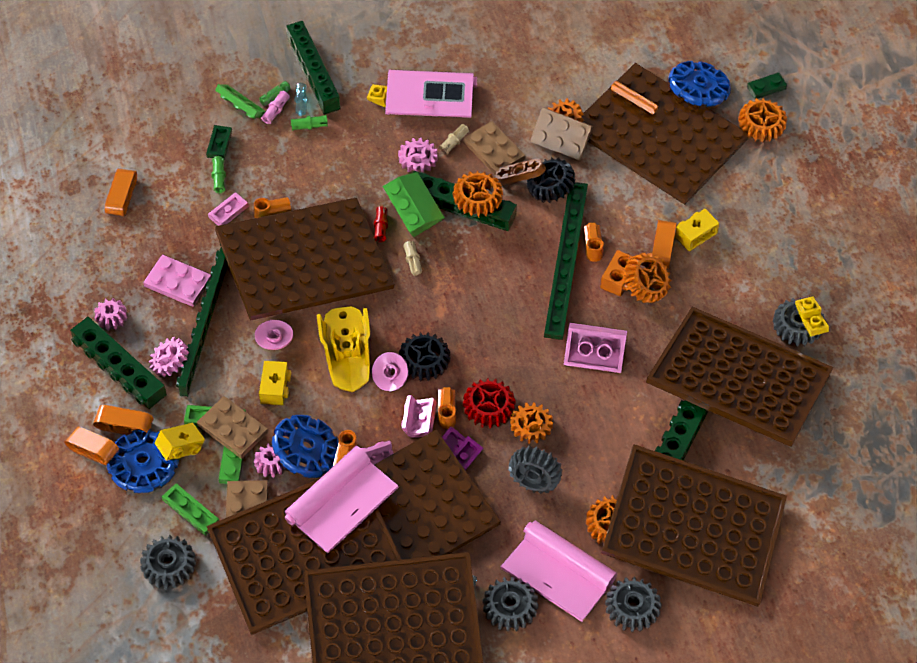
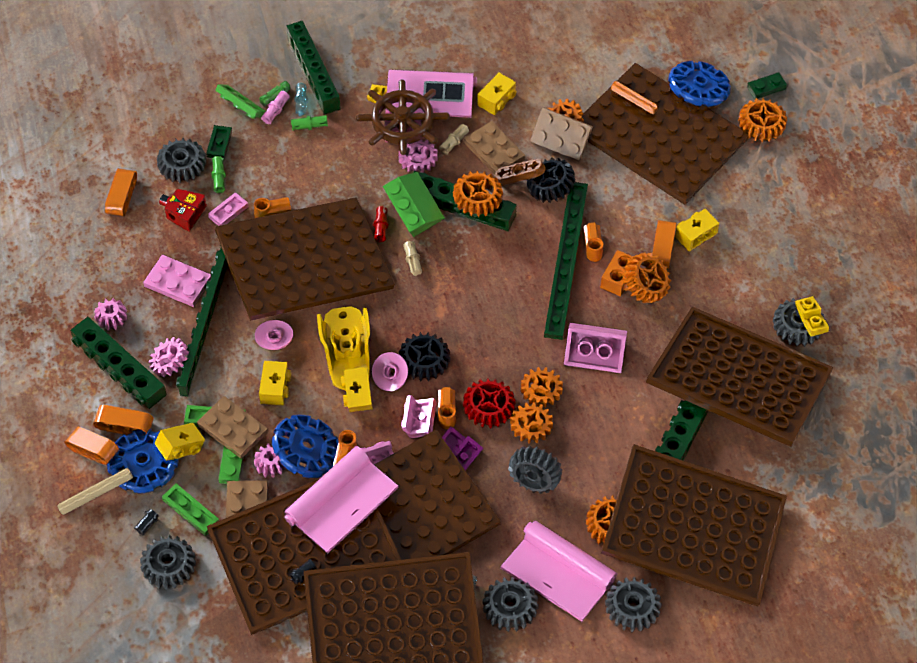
none -> tan axle [58,468,133,515]
none -> black pin [134,509,159,536]
none -> dark grey gear [157,138,206,183]
none -> red torso [159,189,207,232]
none -> black pin [290,559,317,584]
none -> yellow brick [341,367,372,412]
none -> reddish brown brick [356,79,450,155]
none -> yellow brick [477,73,517,116]
none -> orange gear [521,367,563,408]

